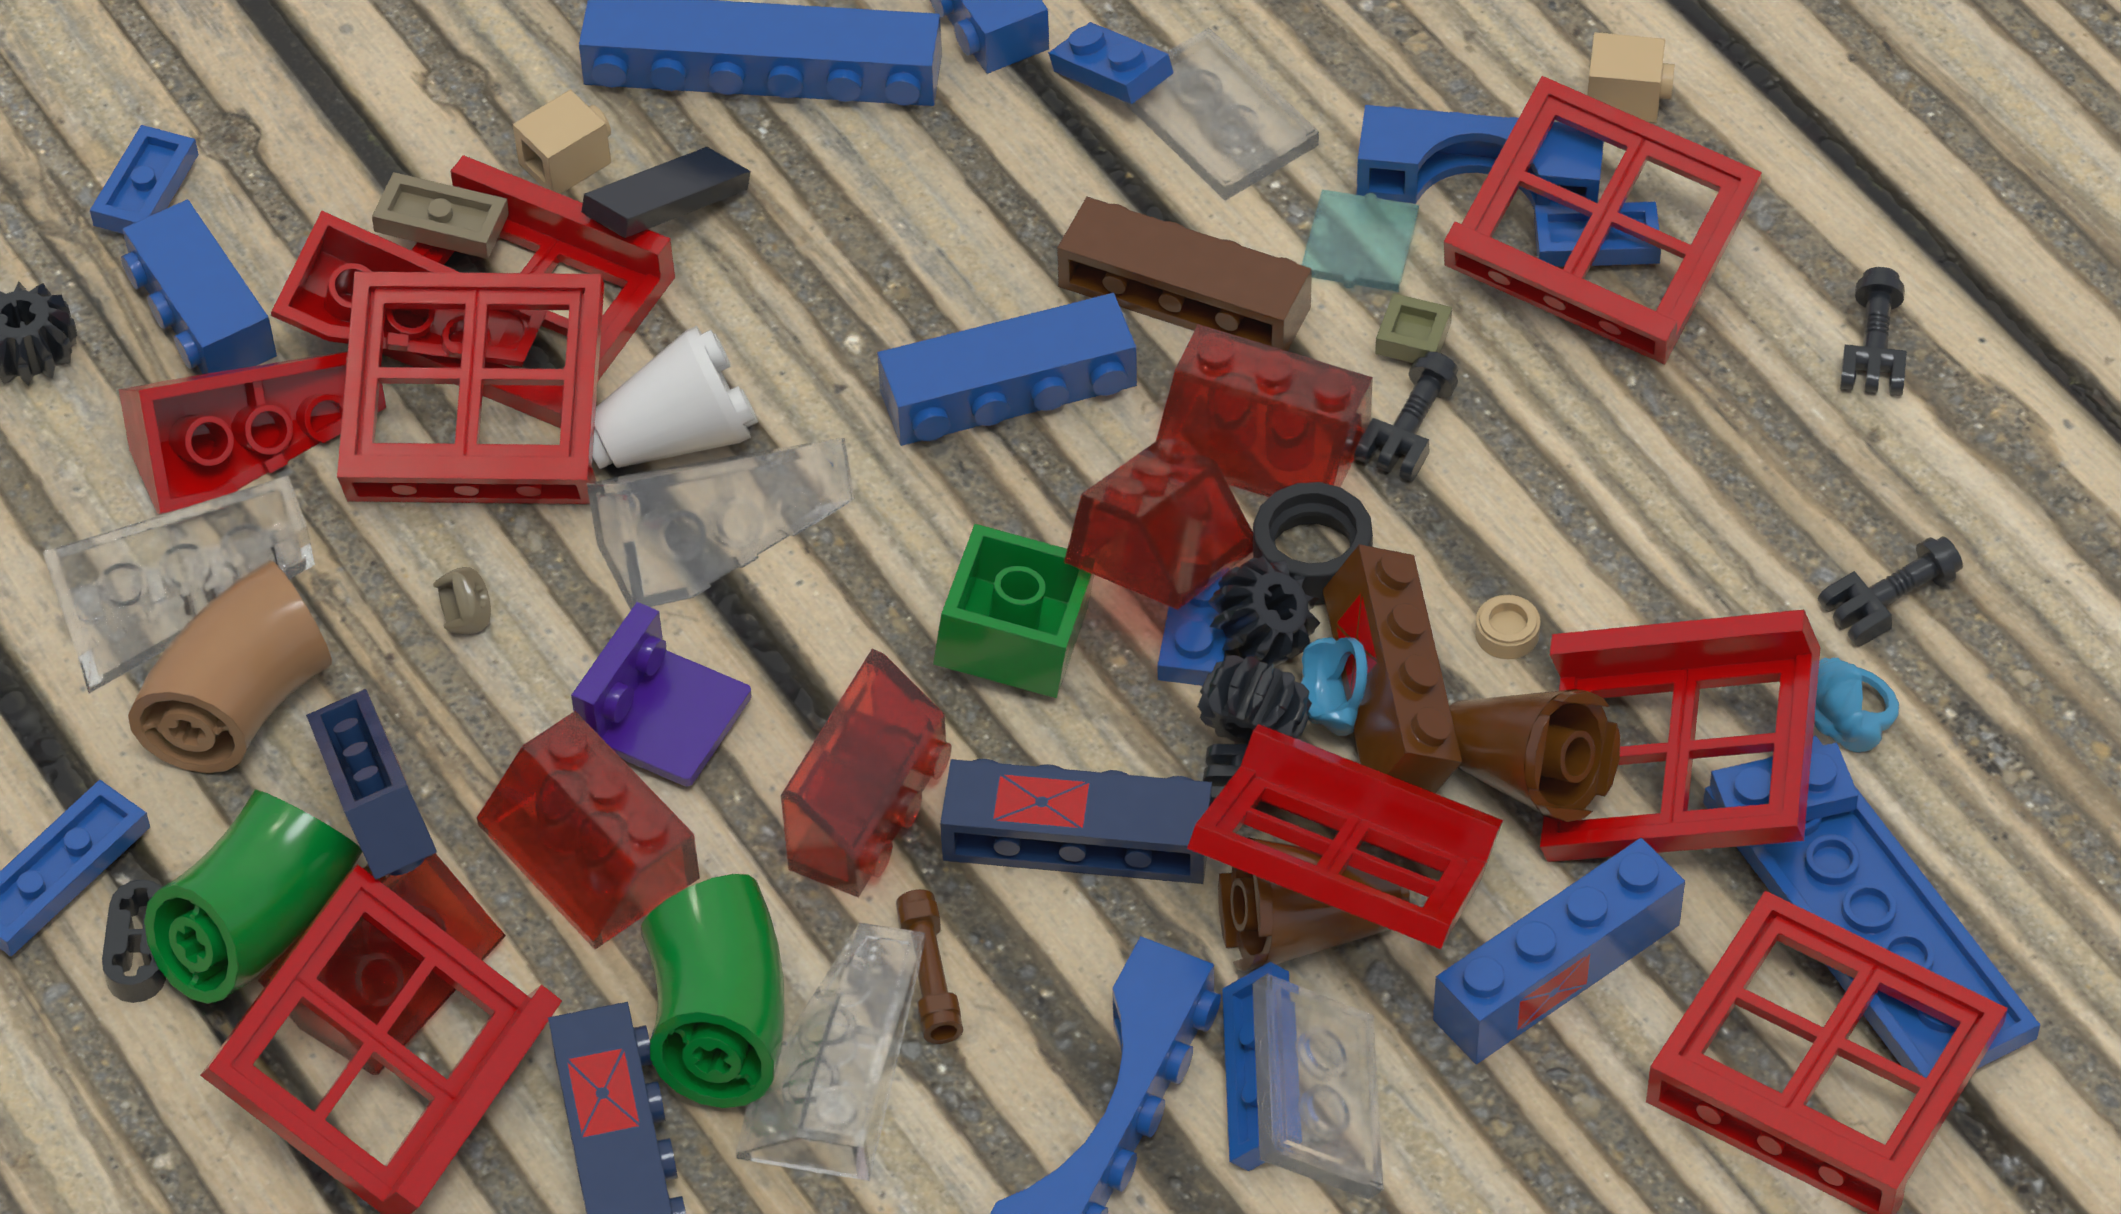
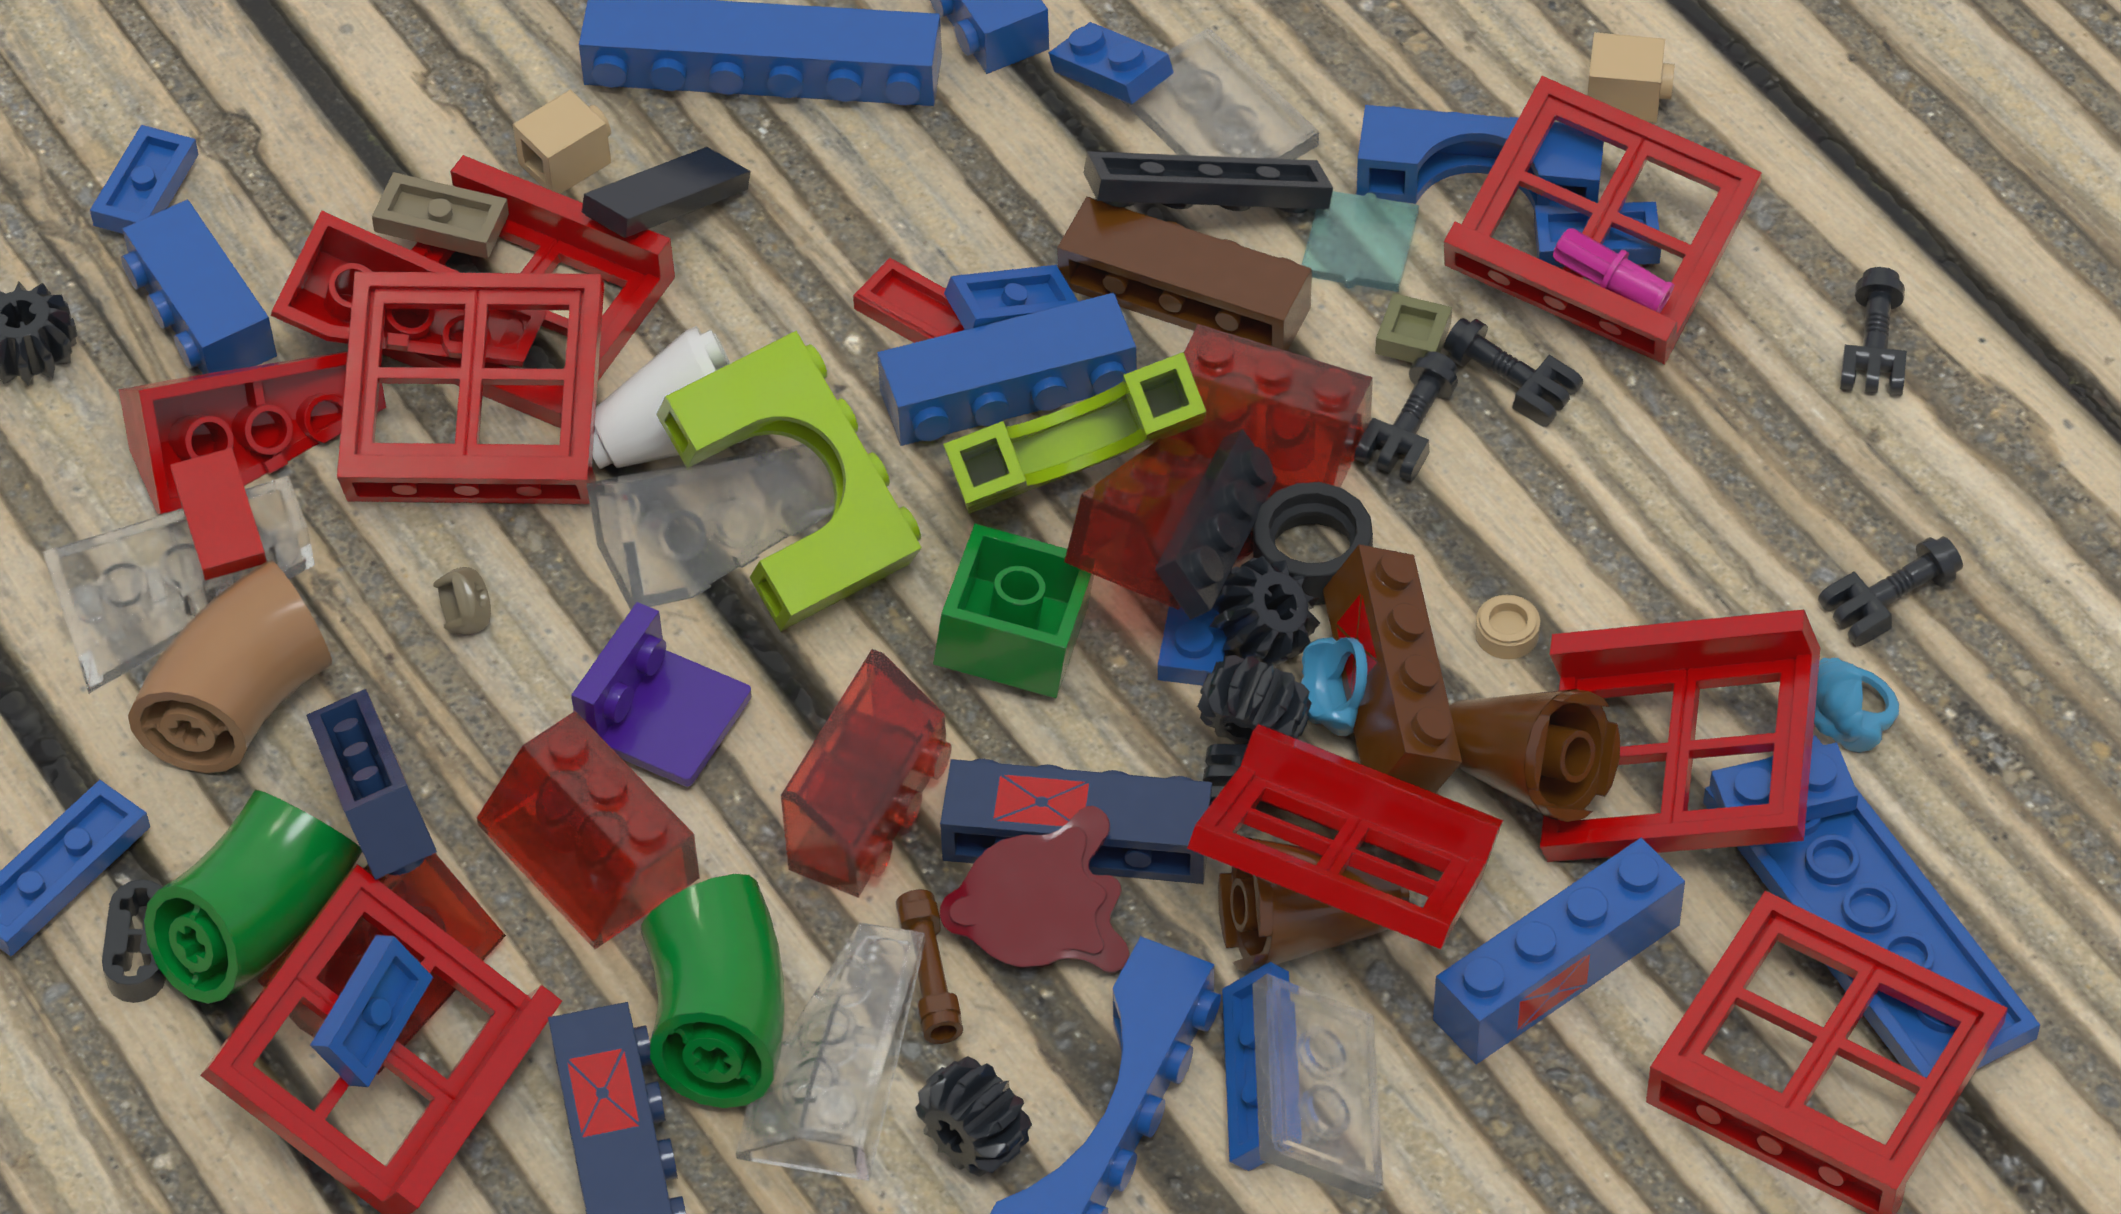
none -> red tile [170,448,267,581]
none -> blue plate [310,935,433,1087]
none -> lime arch [656,330,922,632]
none -> red tile [853,258,965,343]
none -> black gear [915,1056,1032,1177]
none -> dark red tile [940,806,1130,973]
none -> lime arch [943,352,1206,514]
none -> blue plate [944,265,1078,330]
none -> black plate [1083,151,1333,214]
none -> black plate [1155,429,1277,620]
none -> black hinge [1443,317,1583,427]
none -> dark pink axle [1553,228,1675,313]

